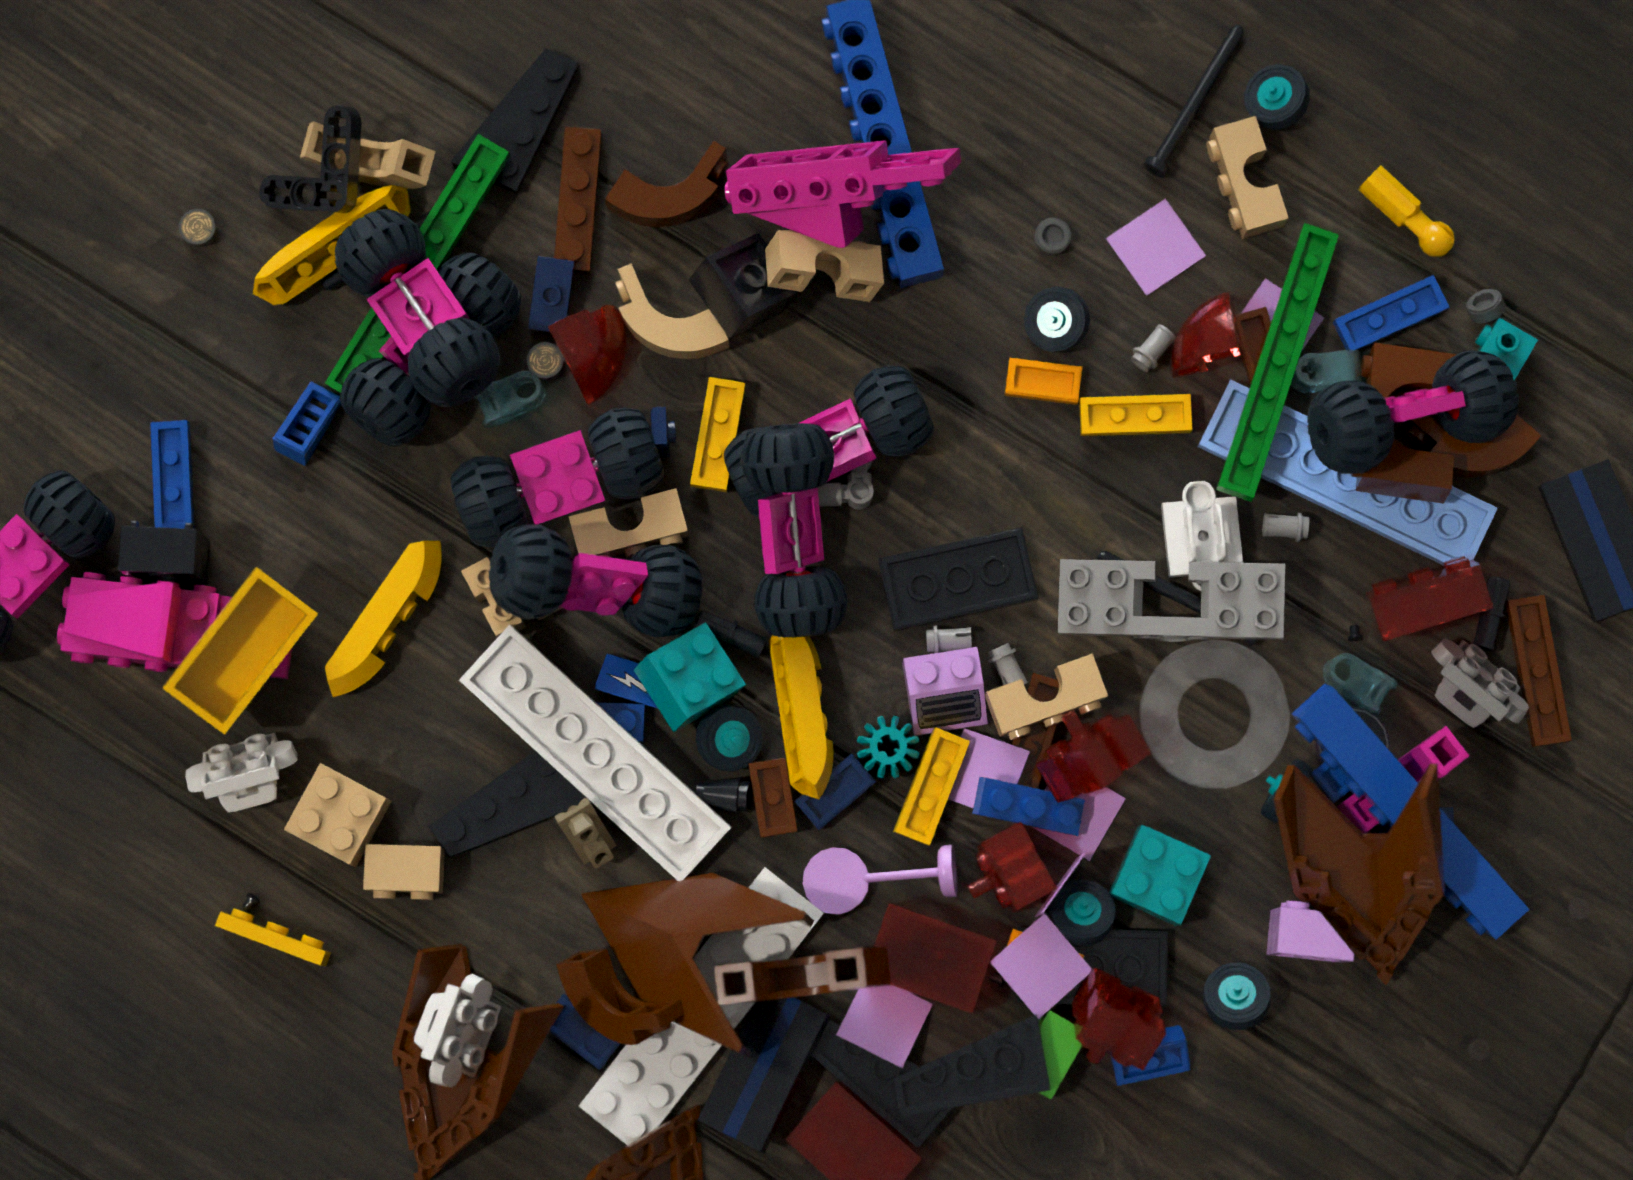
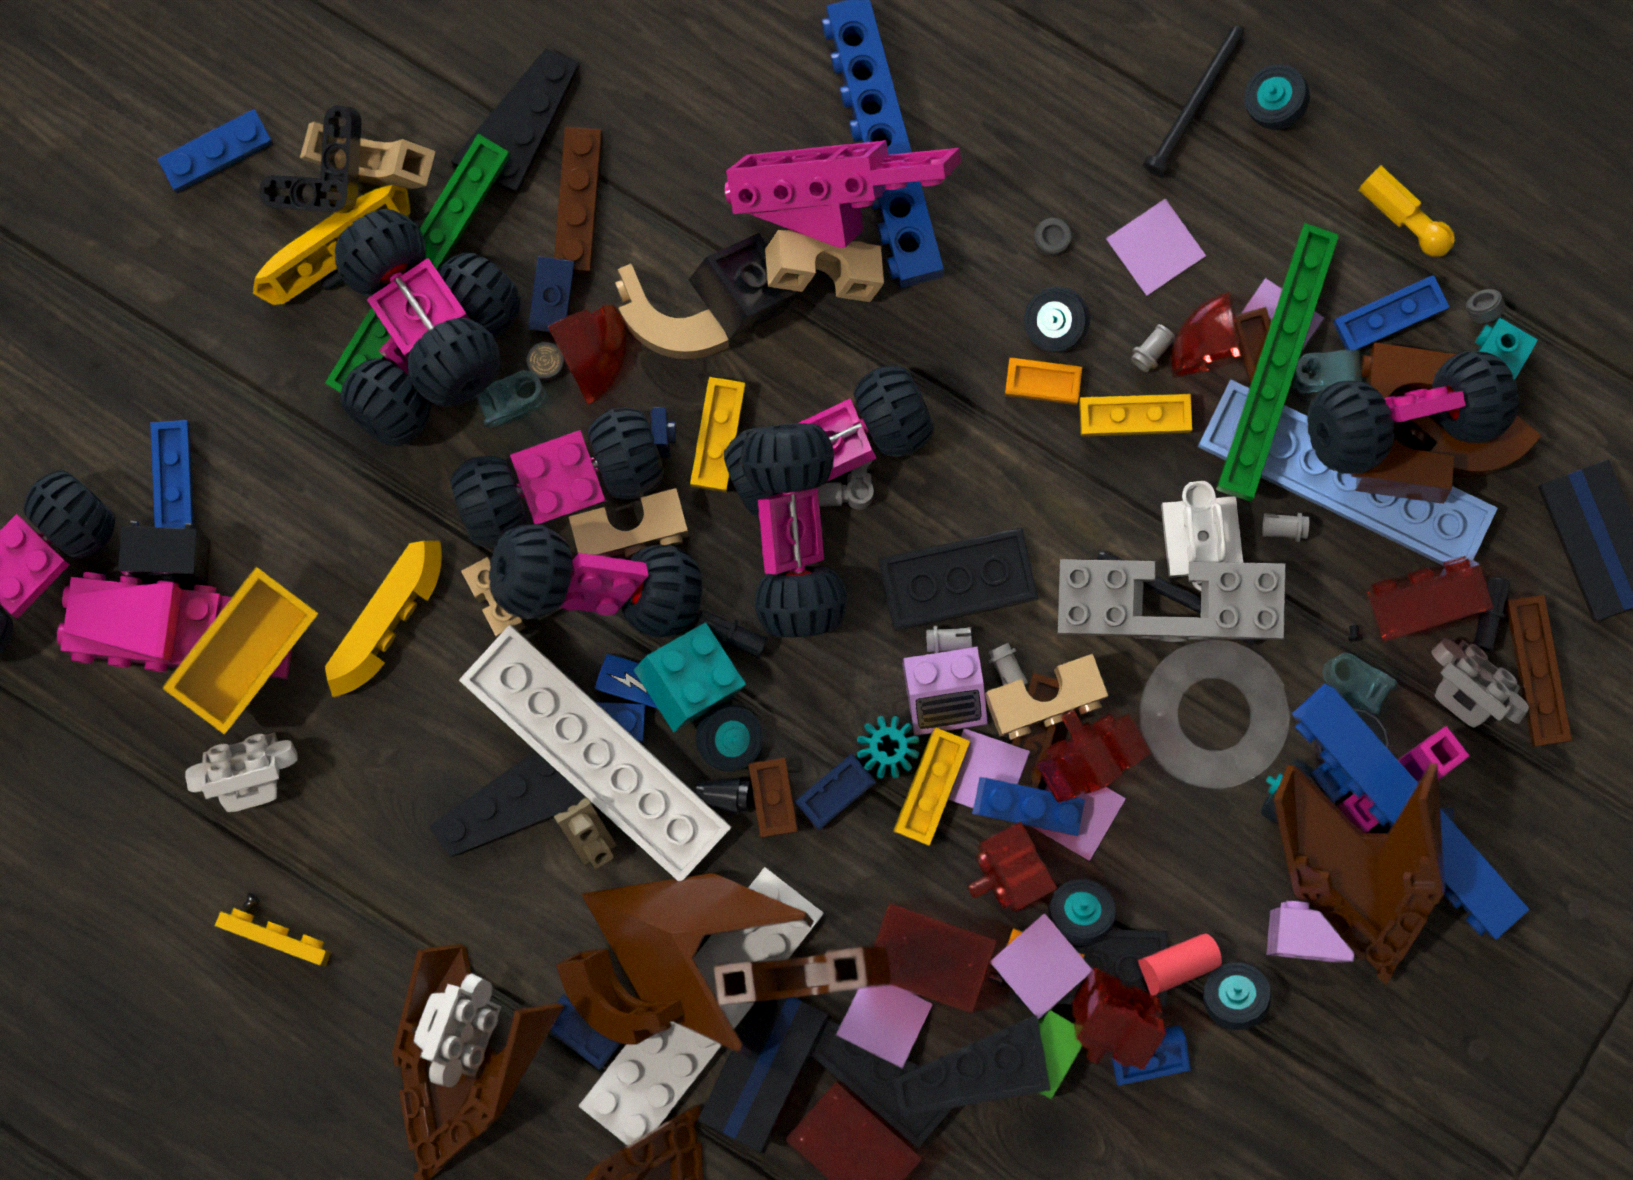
tile [179,209,217,247] -> none
blue slope [272,381,341,466] -> none
tan brick [284,763,392,867] -> none
tan brick [363,844,445,900] -> none
reddish brown arch [605,141,729,227] -> none
yellow brick [768,635,834,799] -> none
lavender piece [803,845,958,915] -> none
lavender piece [1035,853,1085,917] -> none
teal brick [1109,825,1211,926] -> none
tan arch [1206,116,1289,239] -> none
none -> blue plate [158,109,273,193]
none -> coral brick [1138,934,1222,996]

